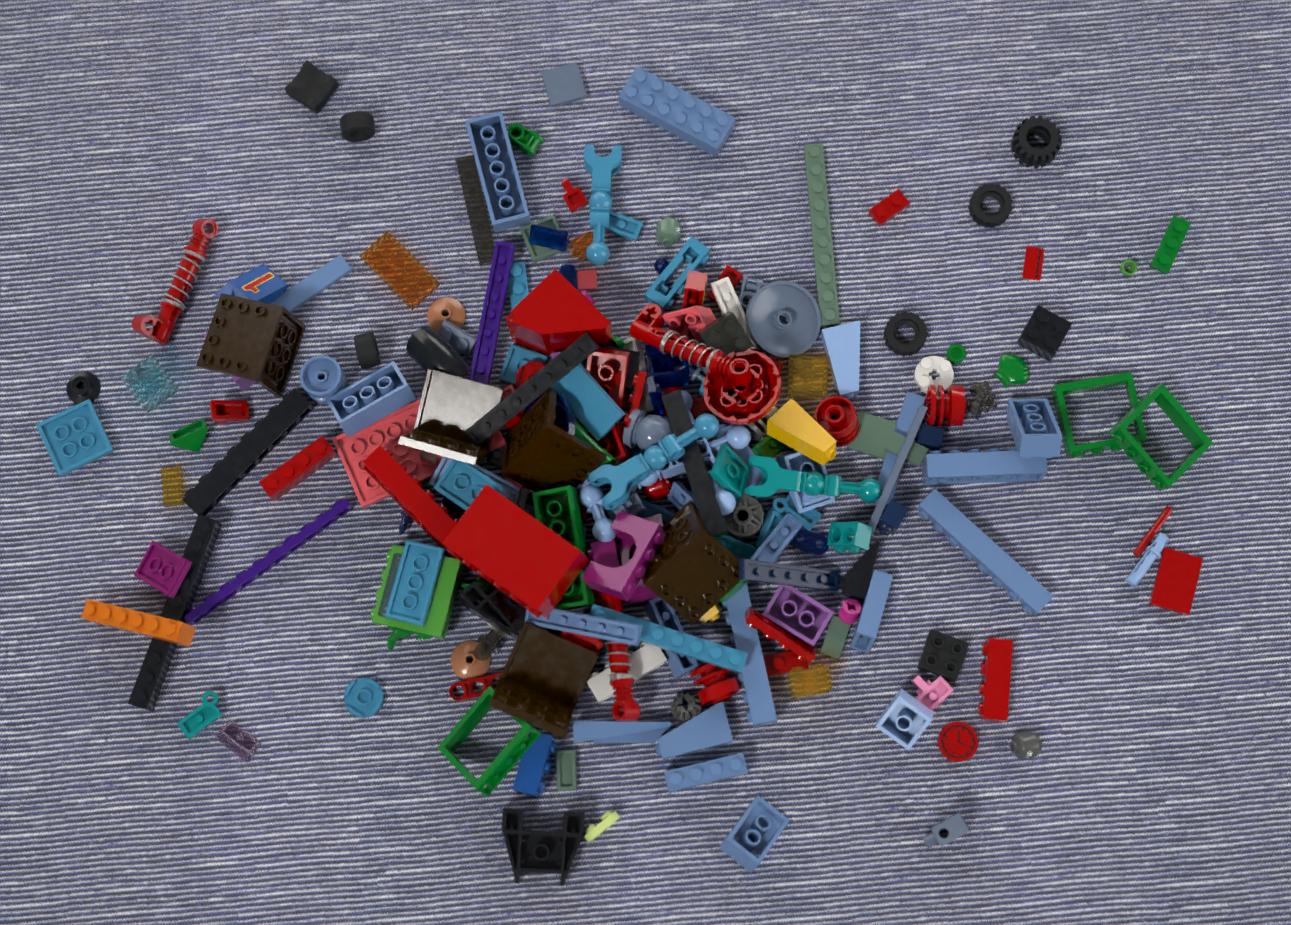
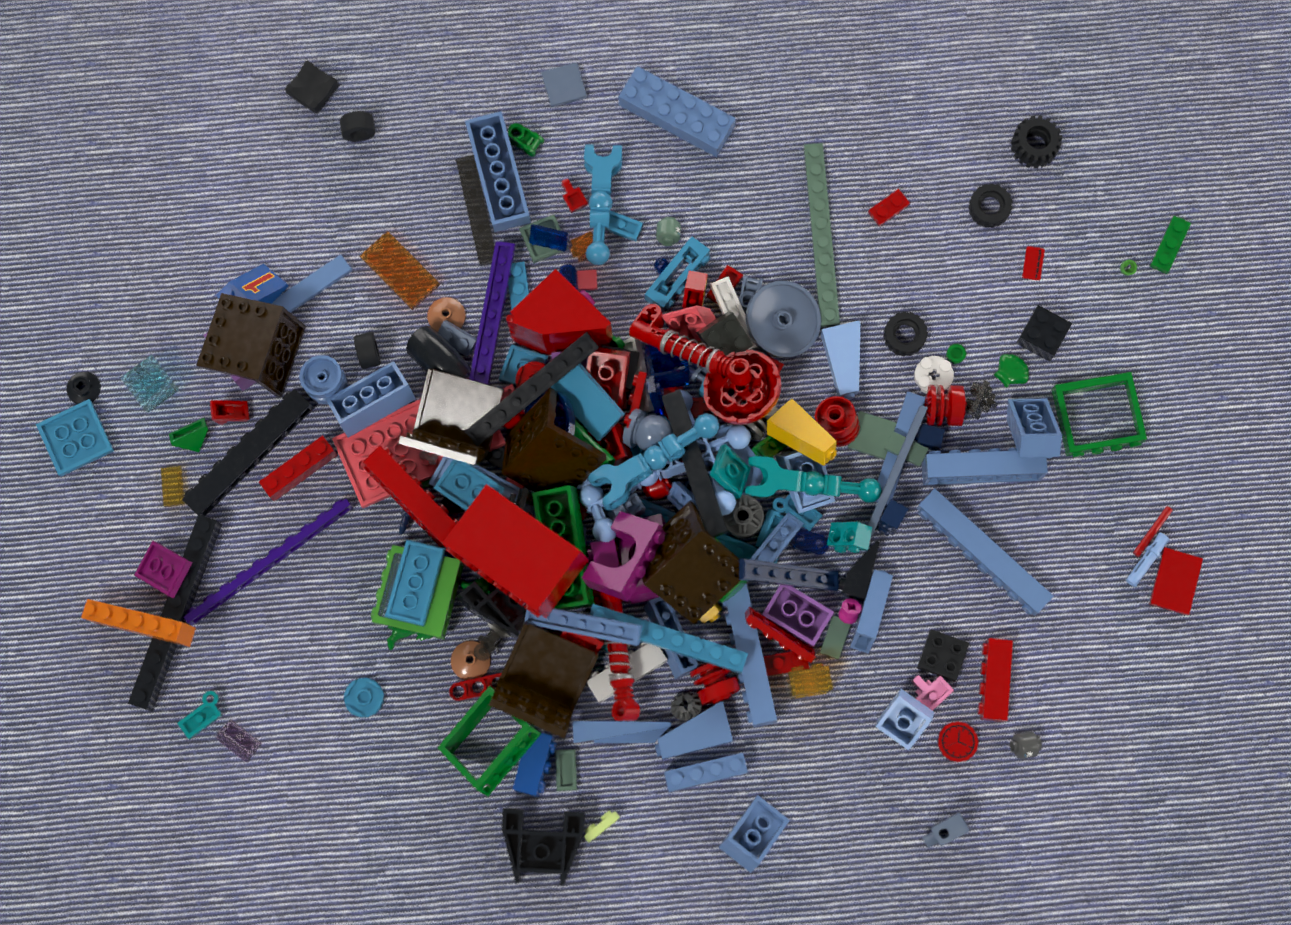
red piece [132,219,219,345] -> none
clear yellow brick [786,355,829,400] -> none
green window [1108,384,1213,491] -> none

